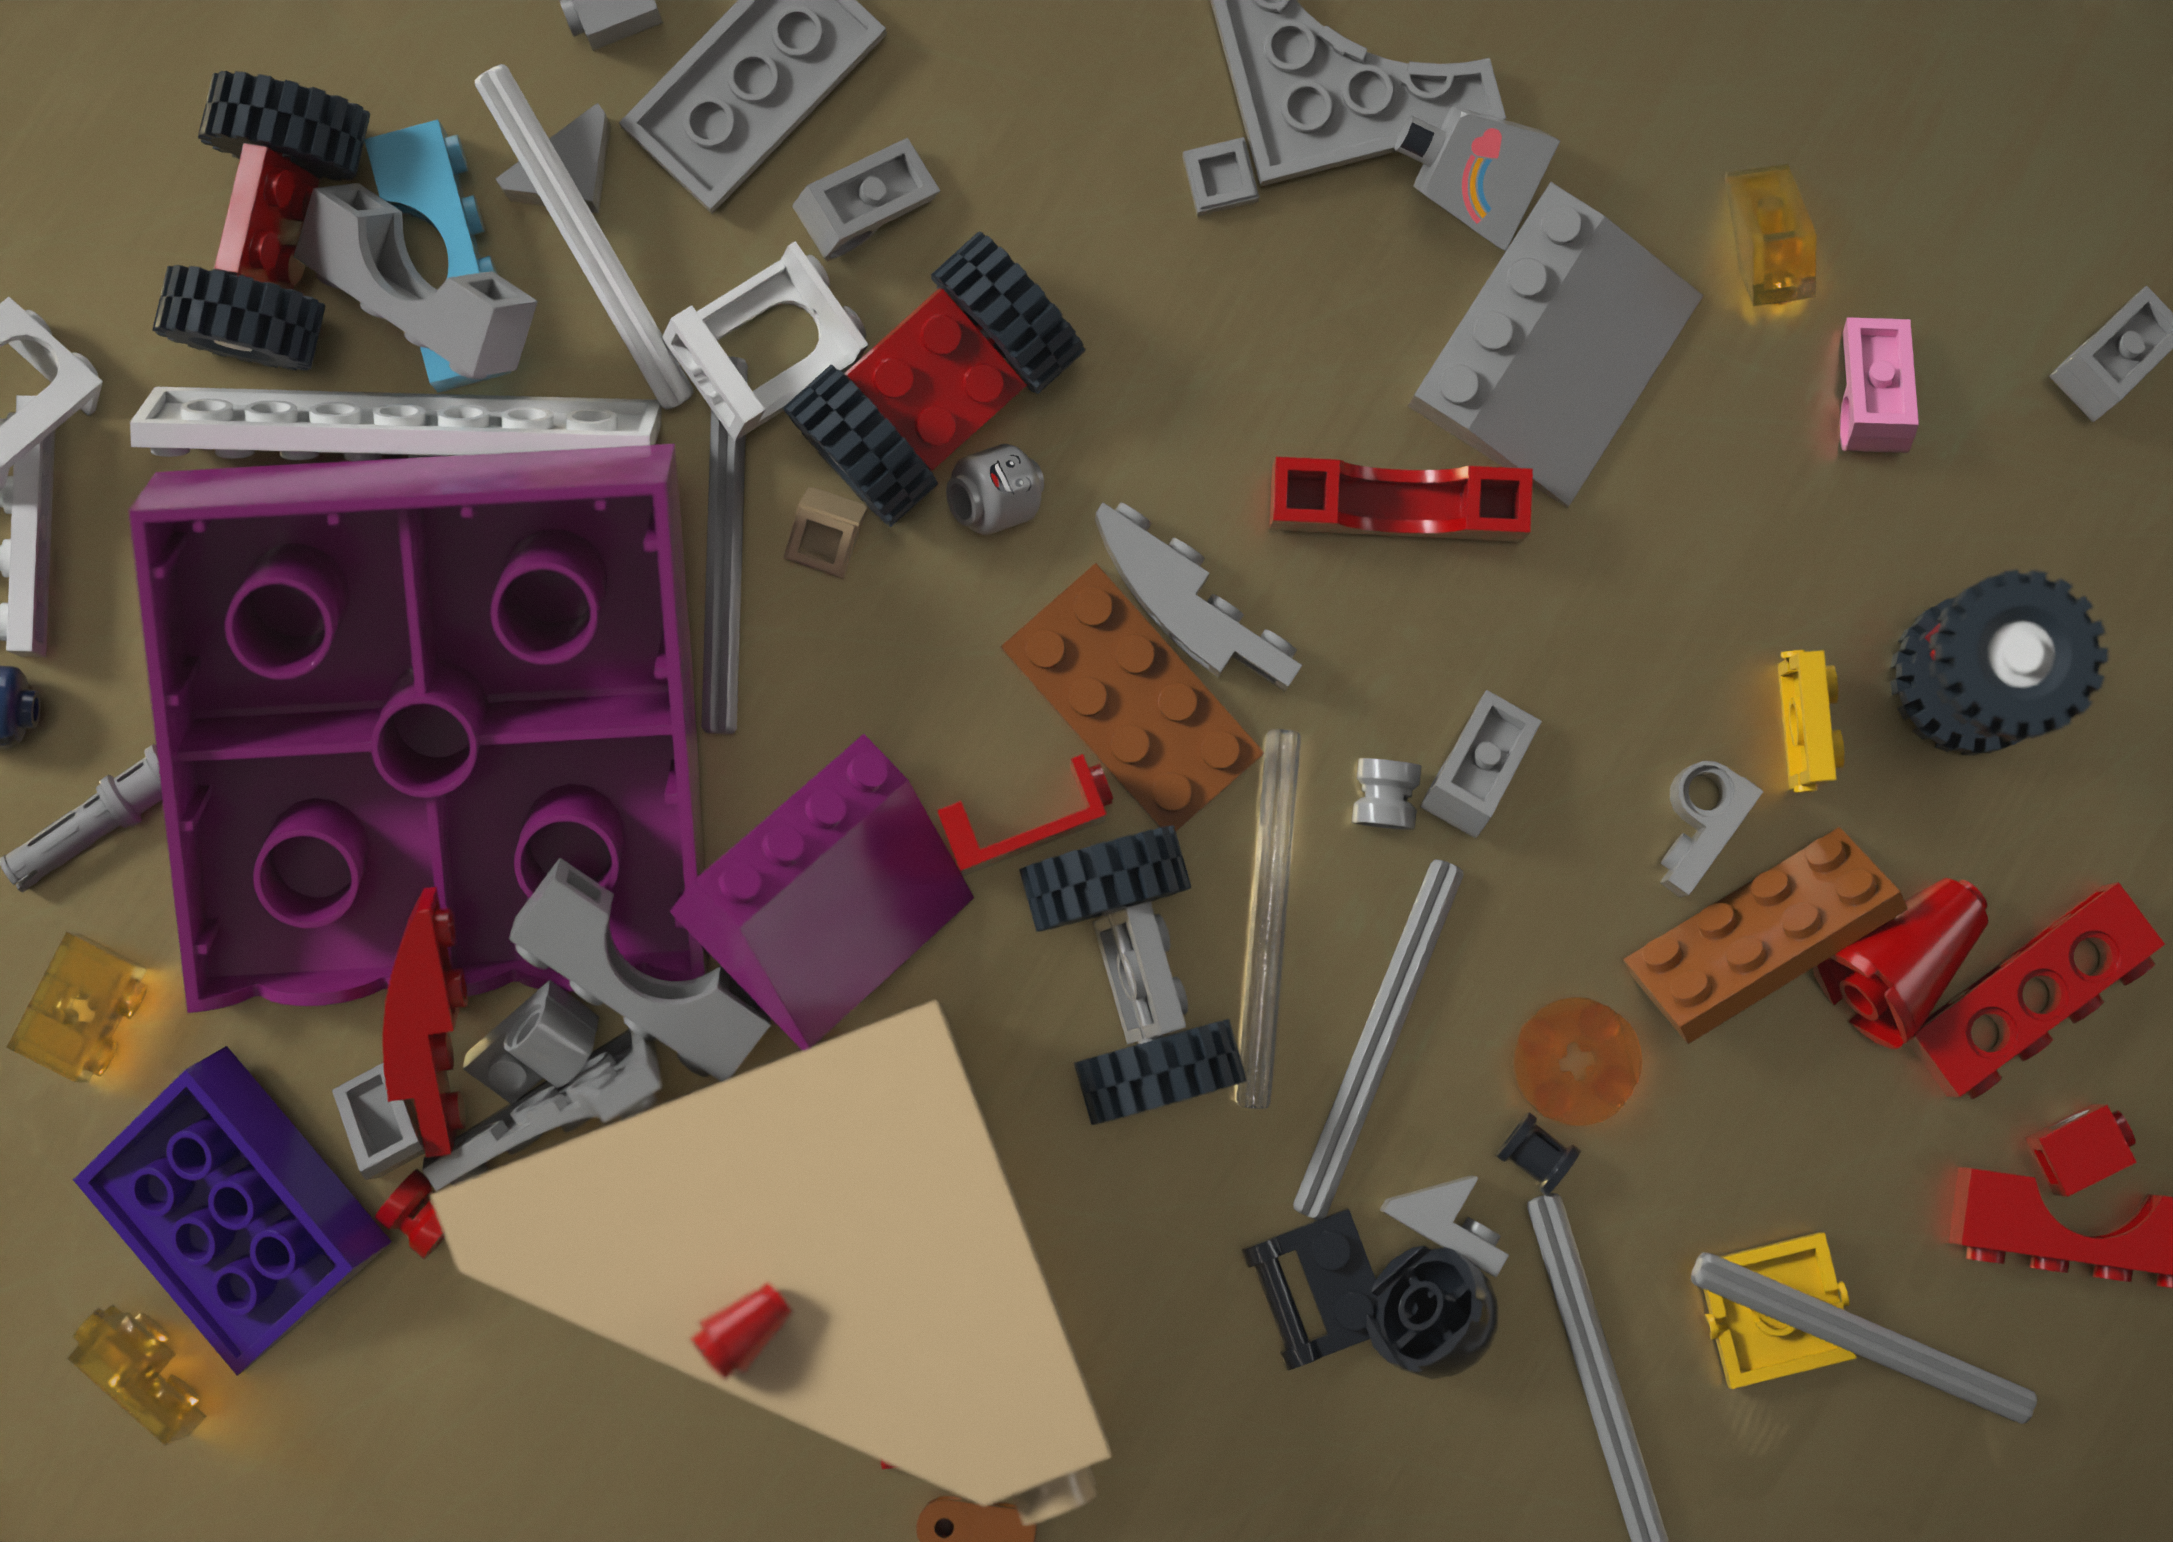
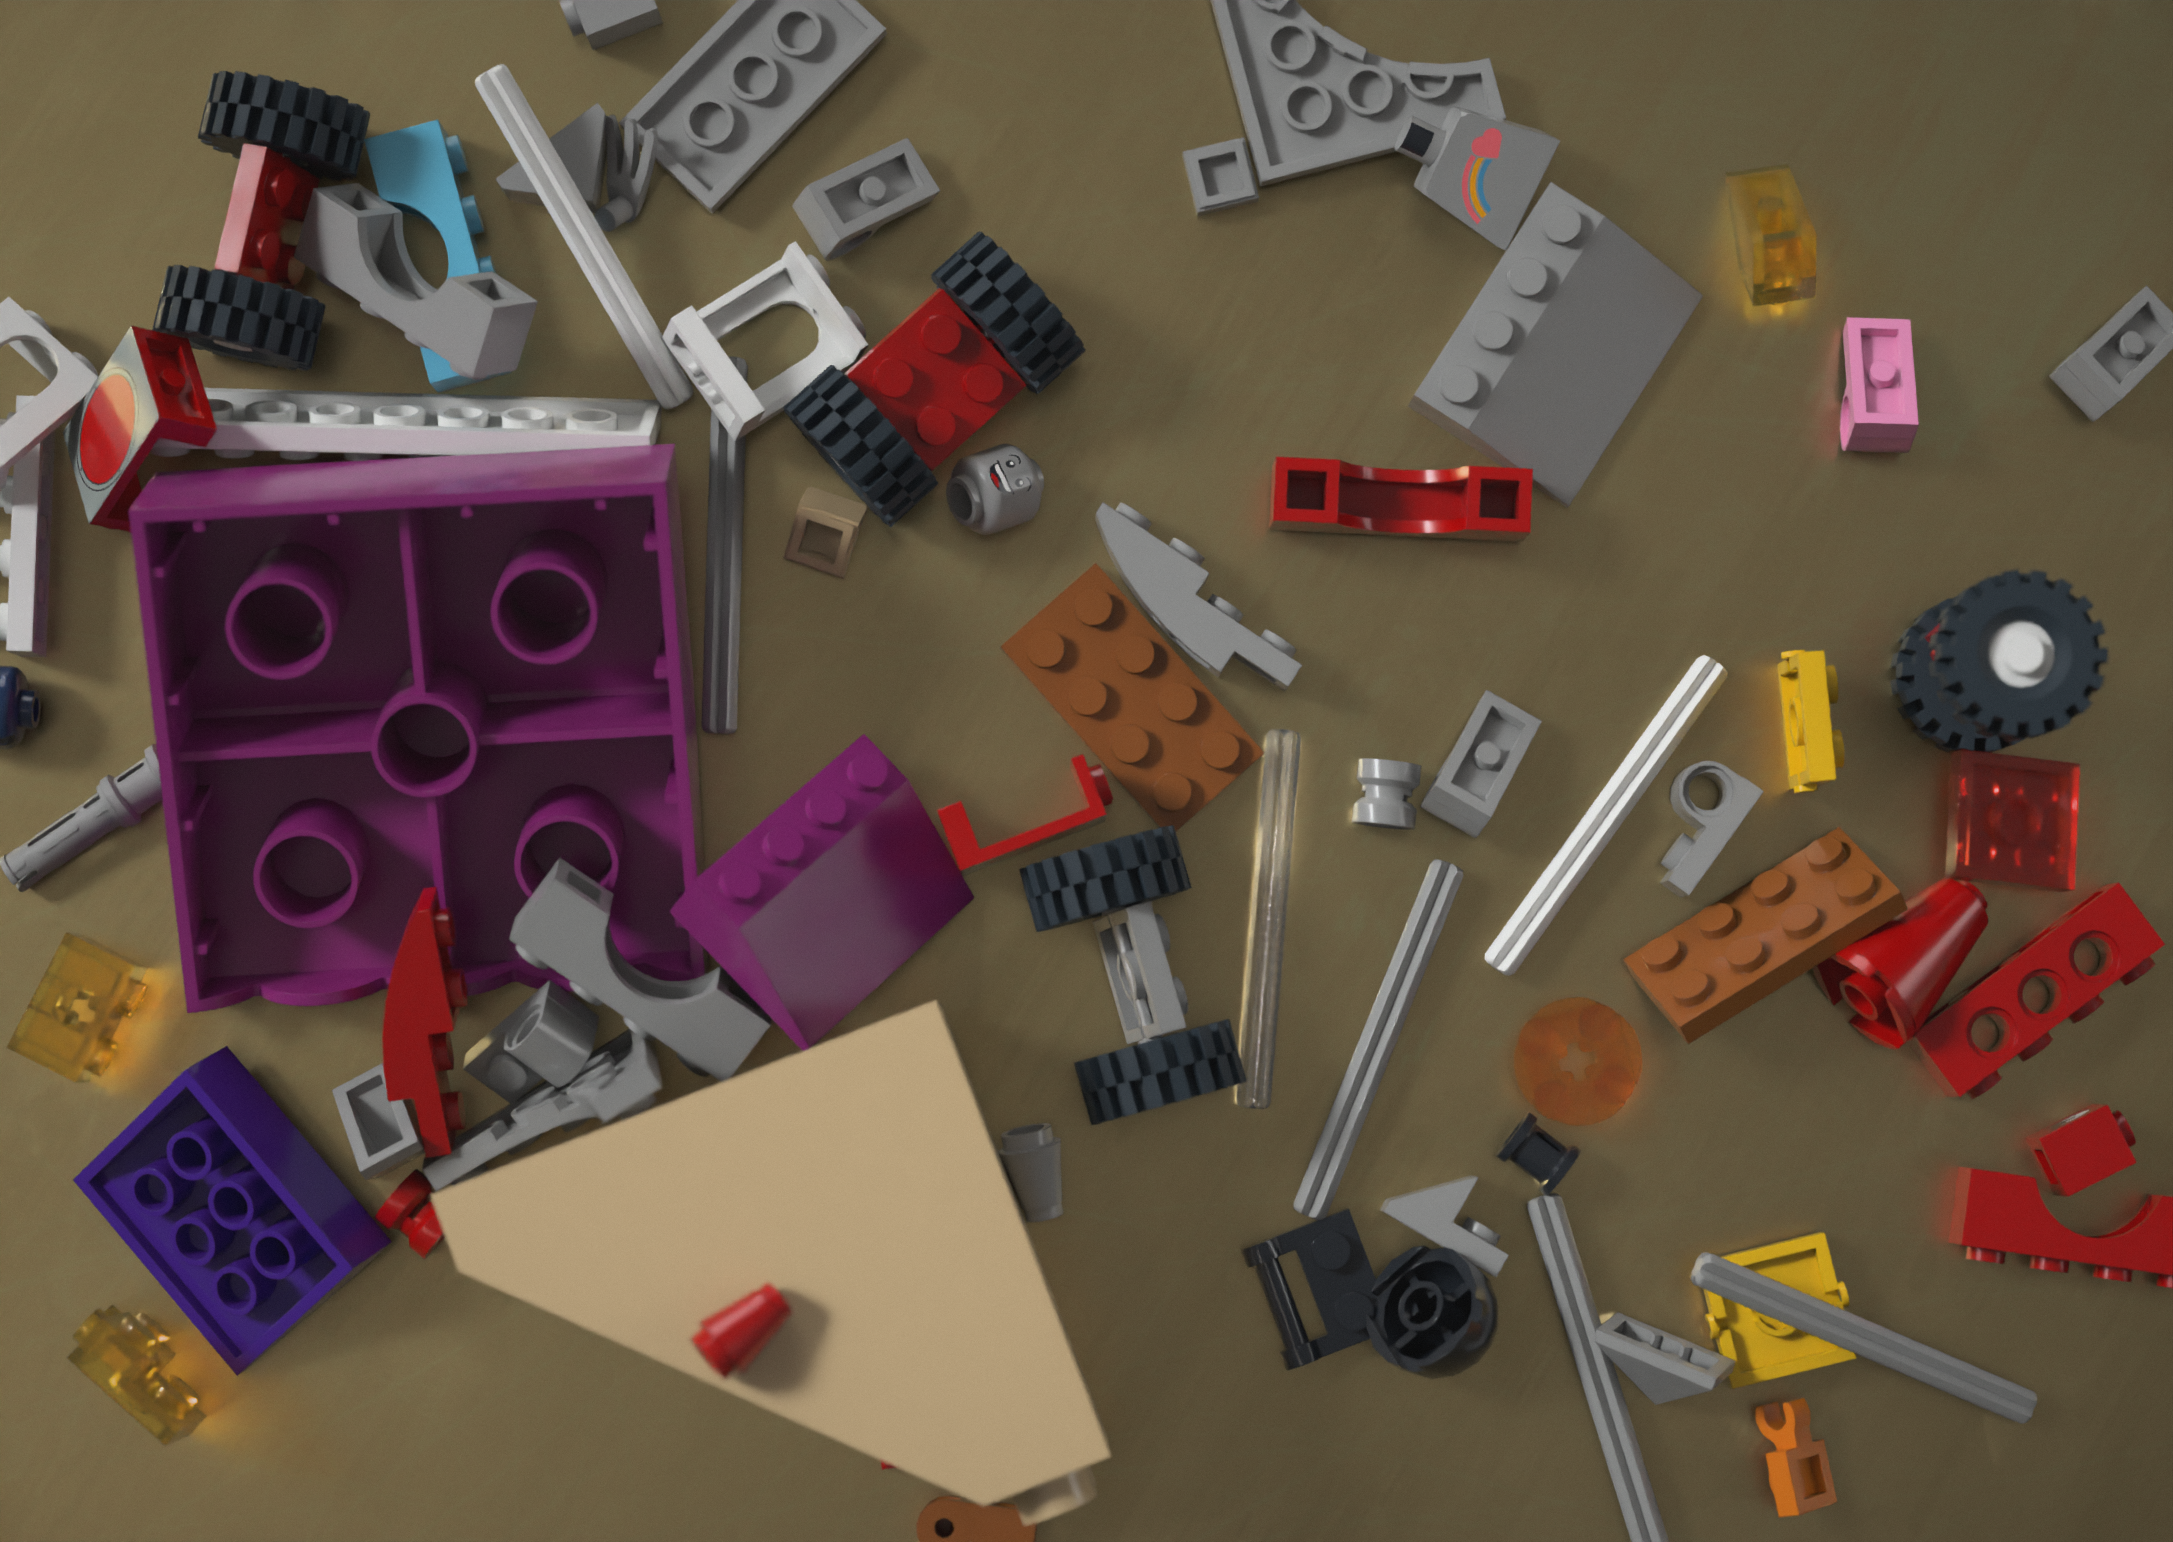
none -> red panel [63,326,217,532]
none -> light grey piece [595,115,658,232]
none -> light grey cone [998,1123,1064,1222]
none -> white axle [1484,655,1728,976]
none -> light grey slope [1593,1312,1736,1405]
none -> orange plate [1755,1398,1837,1517]
none -> clear red plate [1945,749,2080,893]

